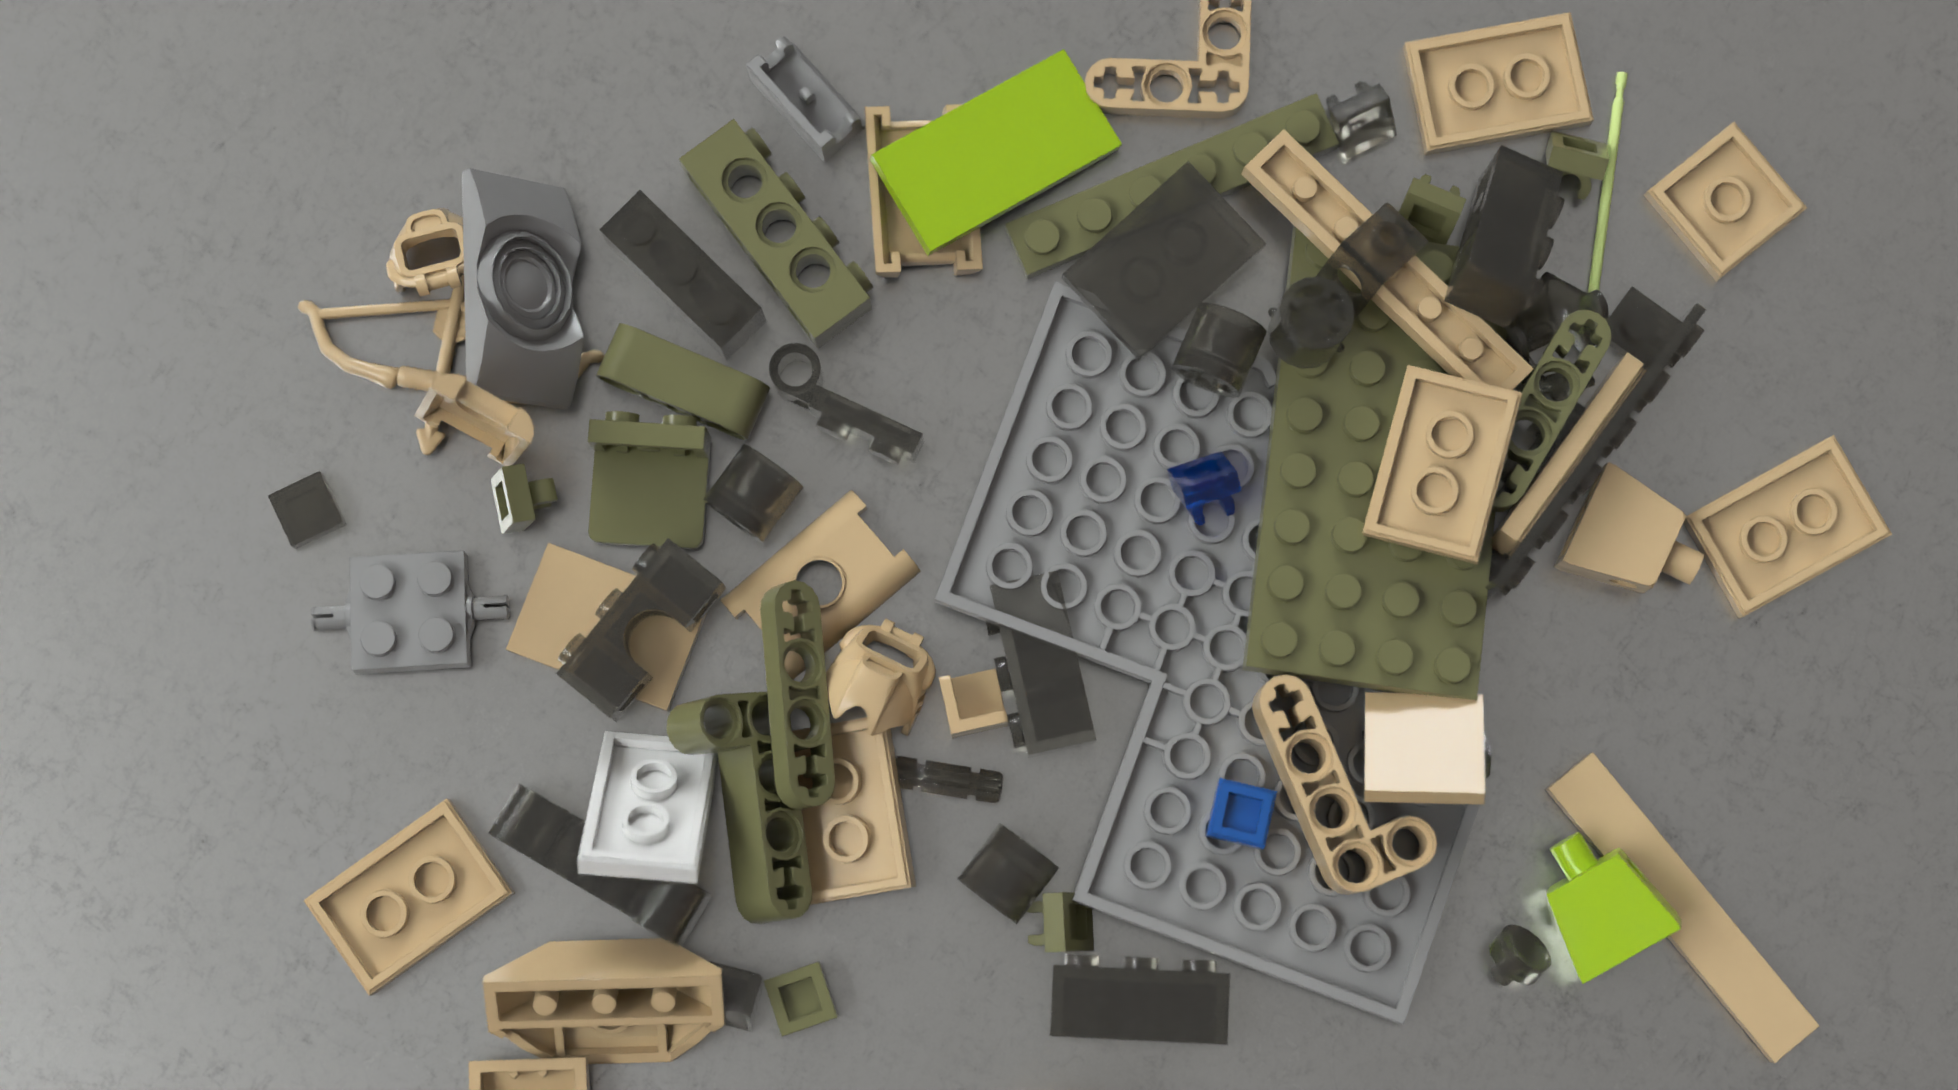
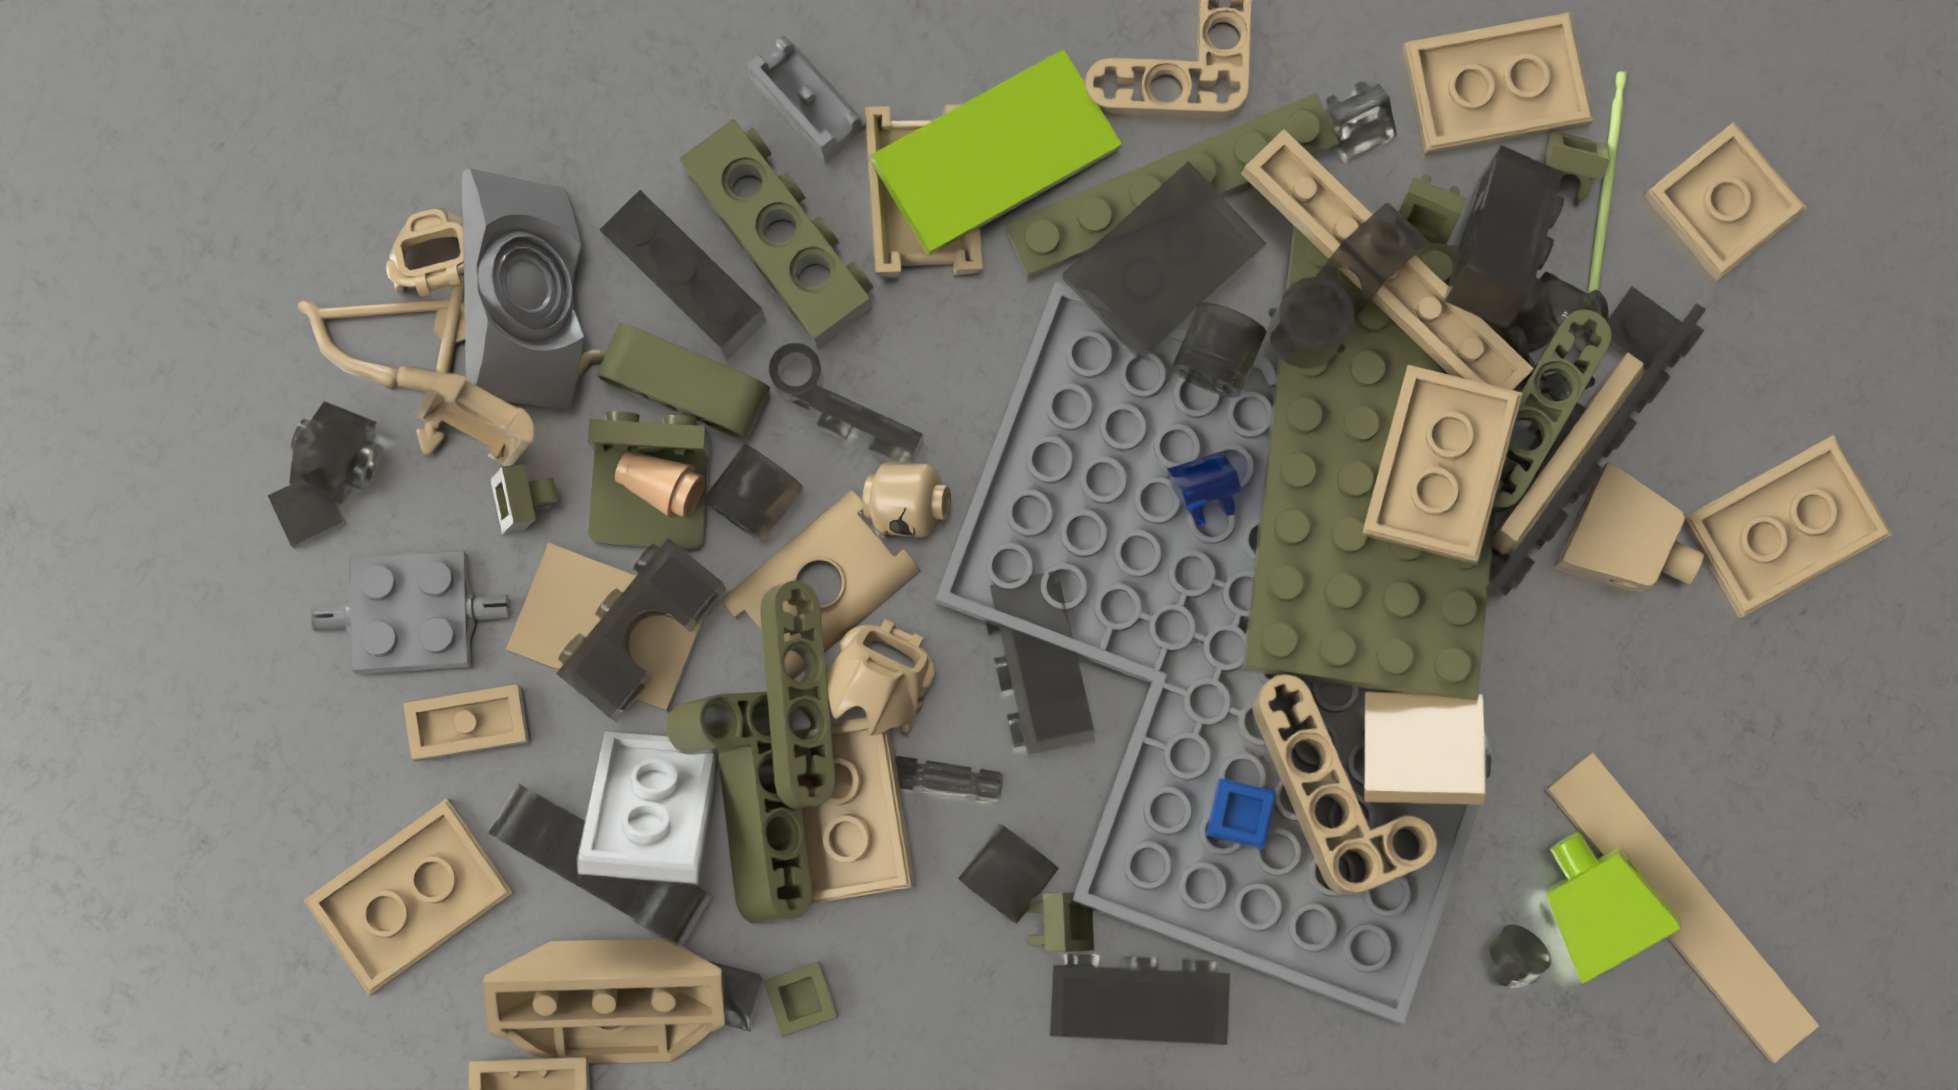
tan panel [939,668,1008,739] -> none
none -> clear smoke brick [289,401,384,504]
none -> tan plate [403,684,529,761]
none -> light nougat cone [615,450,705,518]
none -> tan head [862,461,951,537]

